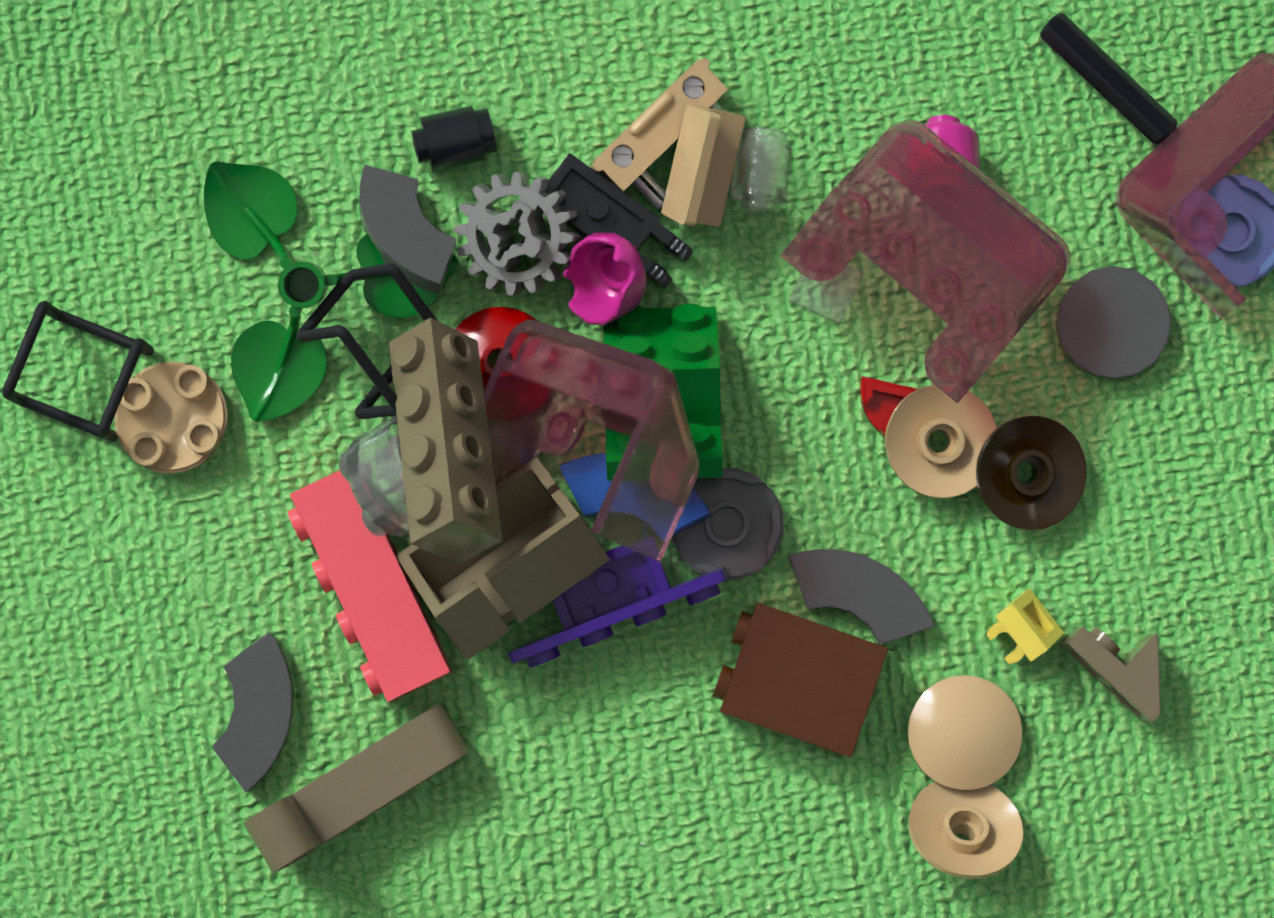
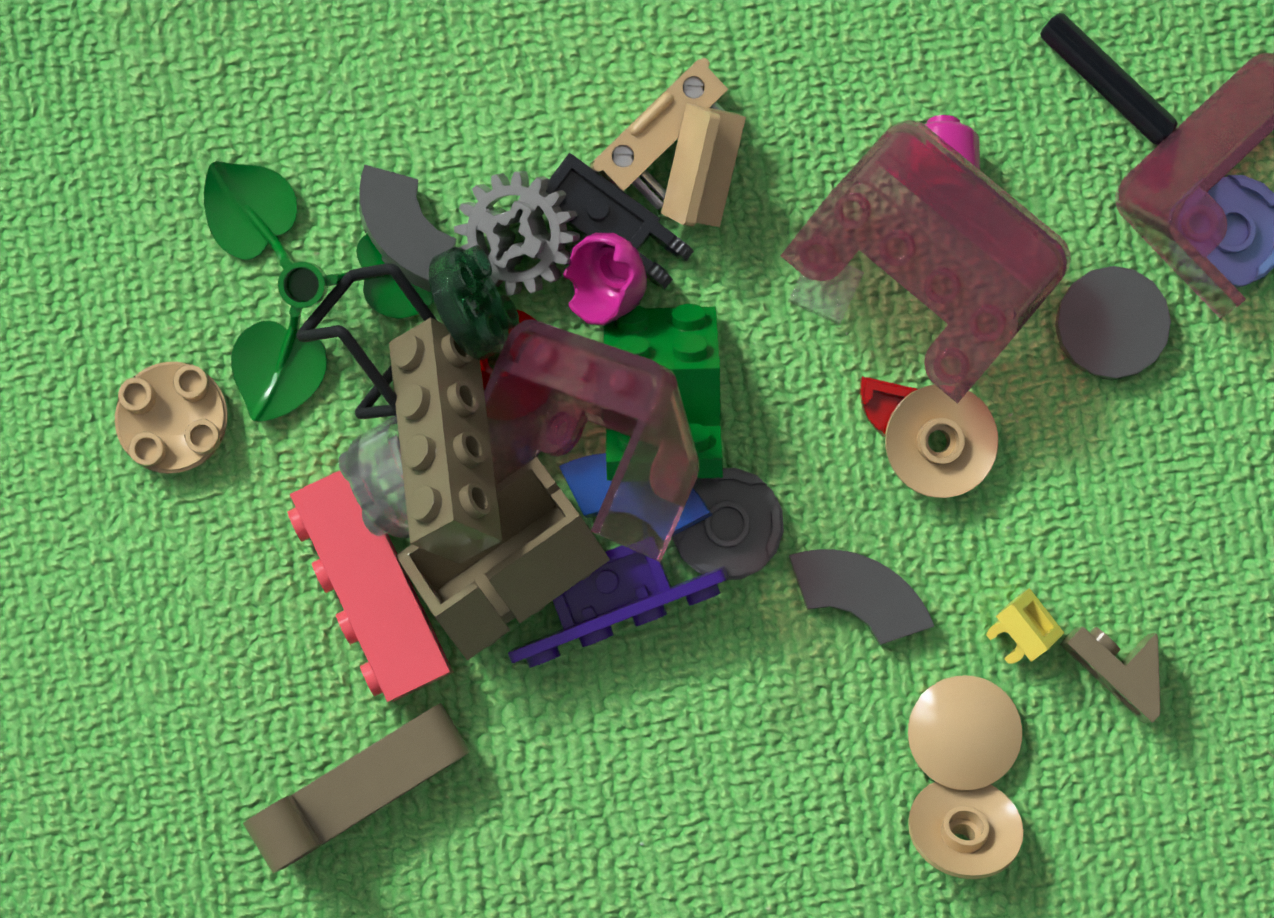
black piece [2,301,154,442] -> none
dark grey tile [212,632,294,792] -> none
black brick [411,105,497,172] -> none
reddish brown panel [712,602,889,757] -> none
clear brick [731,127,792,213] -> none
dark brown dish [976,416,1087,530] -> none
none -> clear green tile [429,245,519,360]

